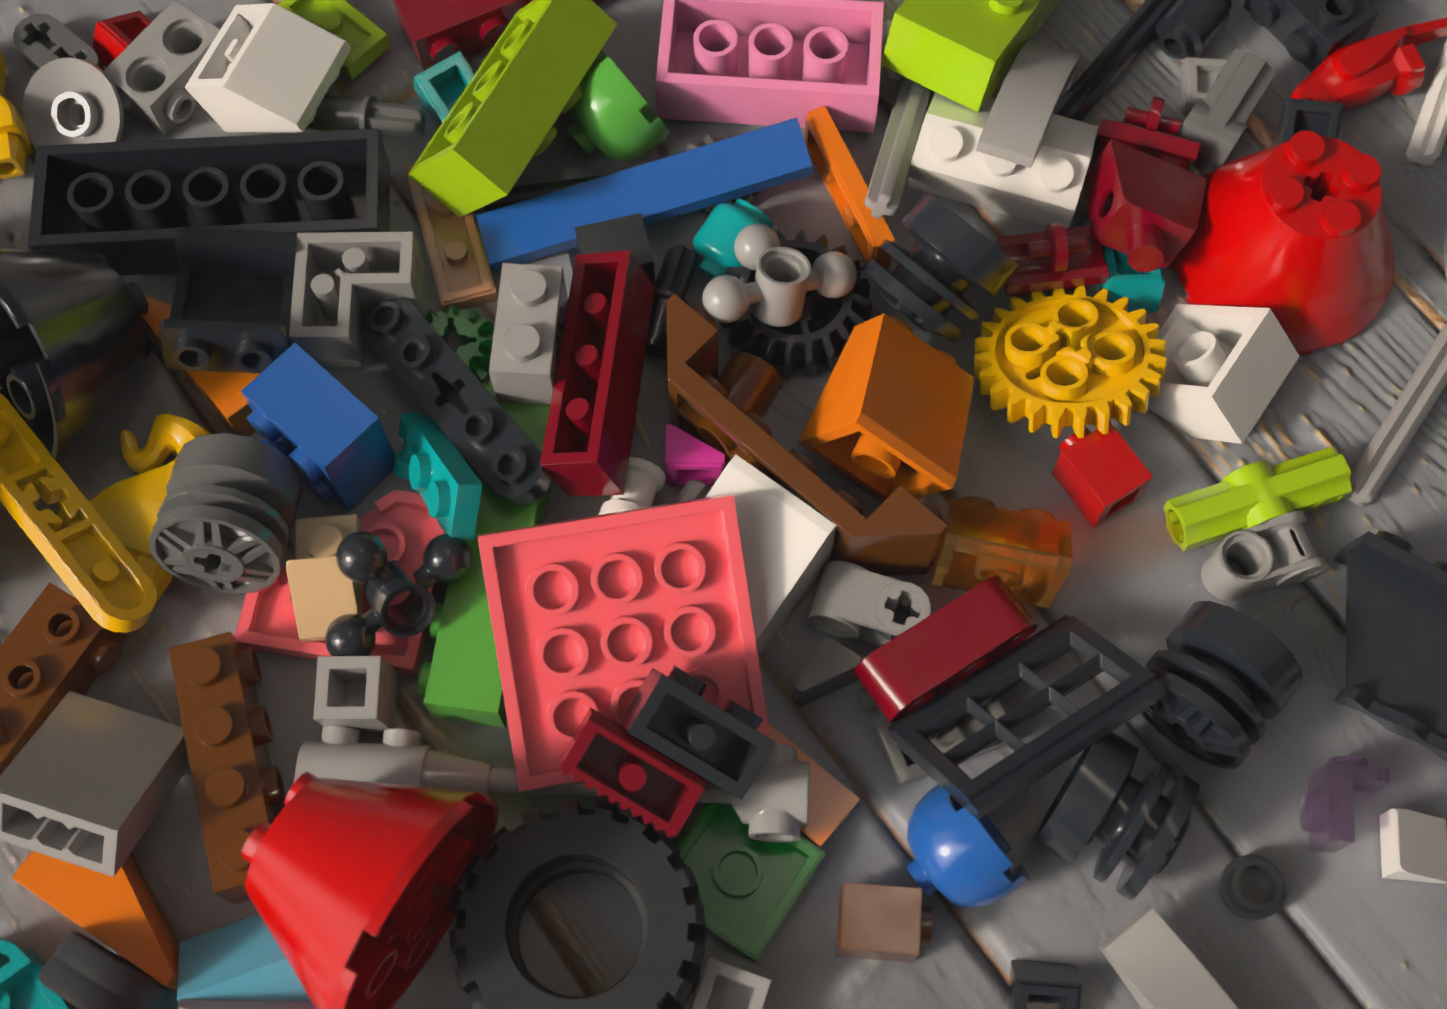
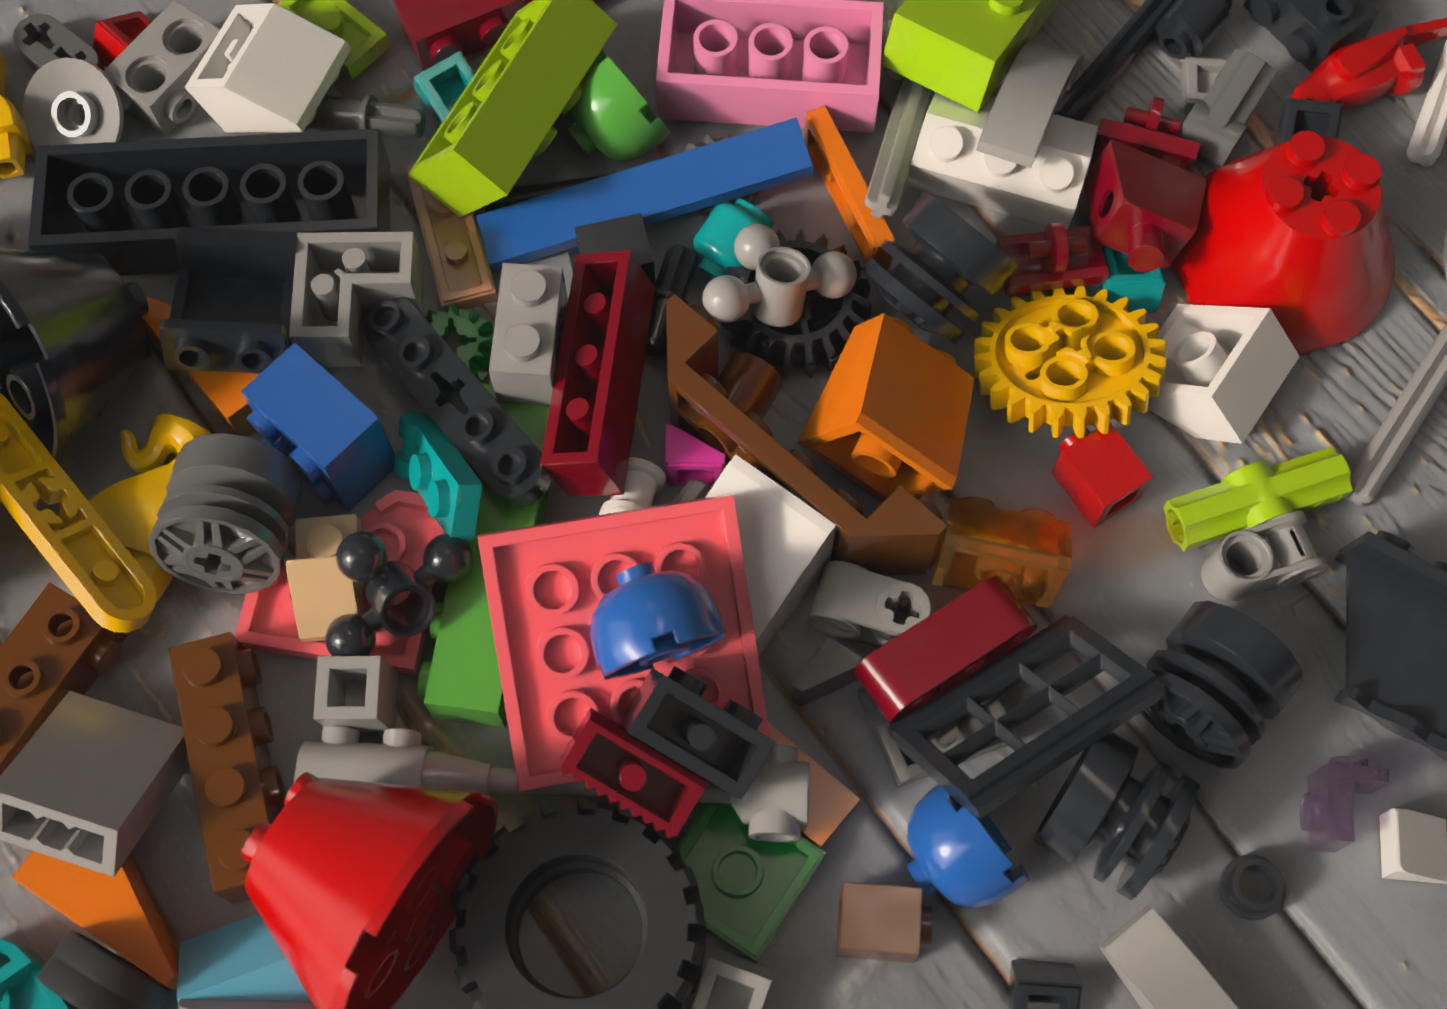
none -> blue cylinder [590,562,726,680]

